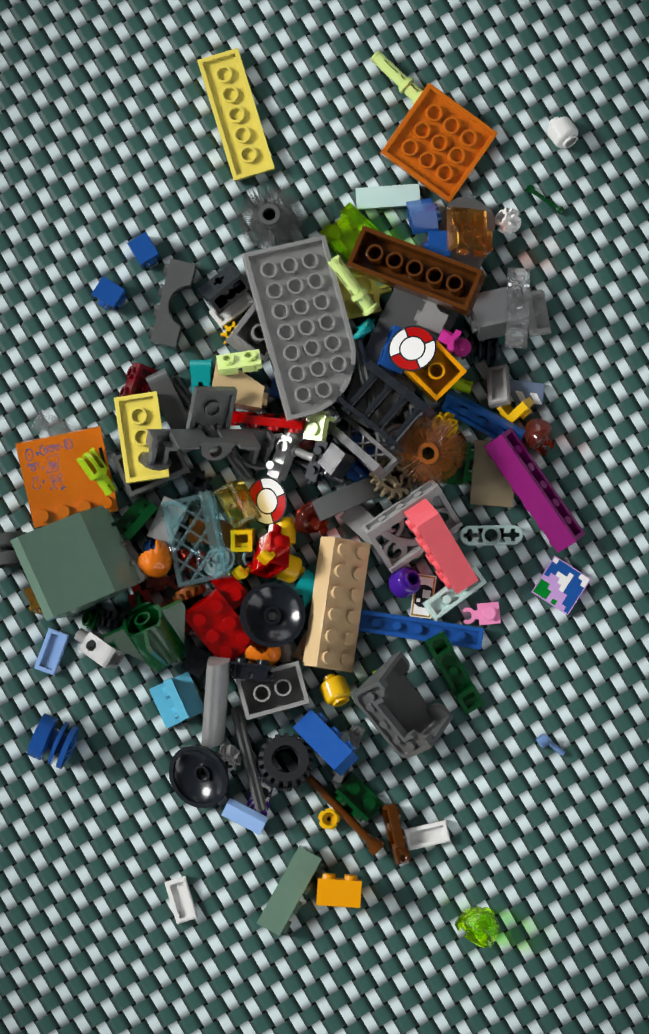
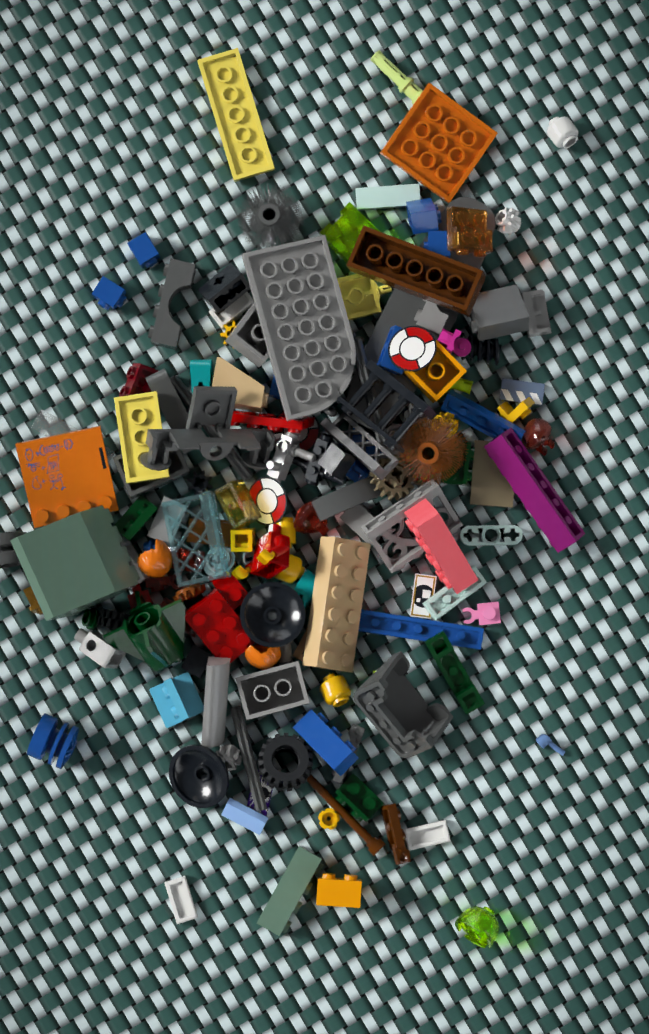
light blue tile [34,628,70,676] -> none
lime arm [76,447,117,496] -> none
yellowish green hinge [216,349,262,376] -> none
black hinge [229,657,276,683] -> none
yellowish green bracket [303,411,335,442] -> none
yellowish green pin [328,255,379,316] -> none
teal piece [353,317,377,339] -> none
dark purple head [389,567,421,598] -> none
light grey tile [486,364,511,408] -> none
clear slope [505,267,530,348] -> none
dark green hinge [526,185,564,214] -> none
tile [531,556,591,615] -> none

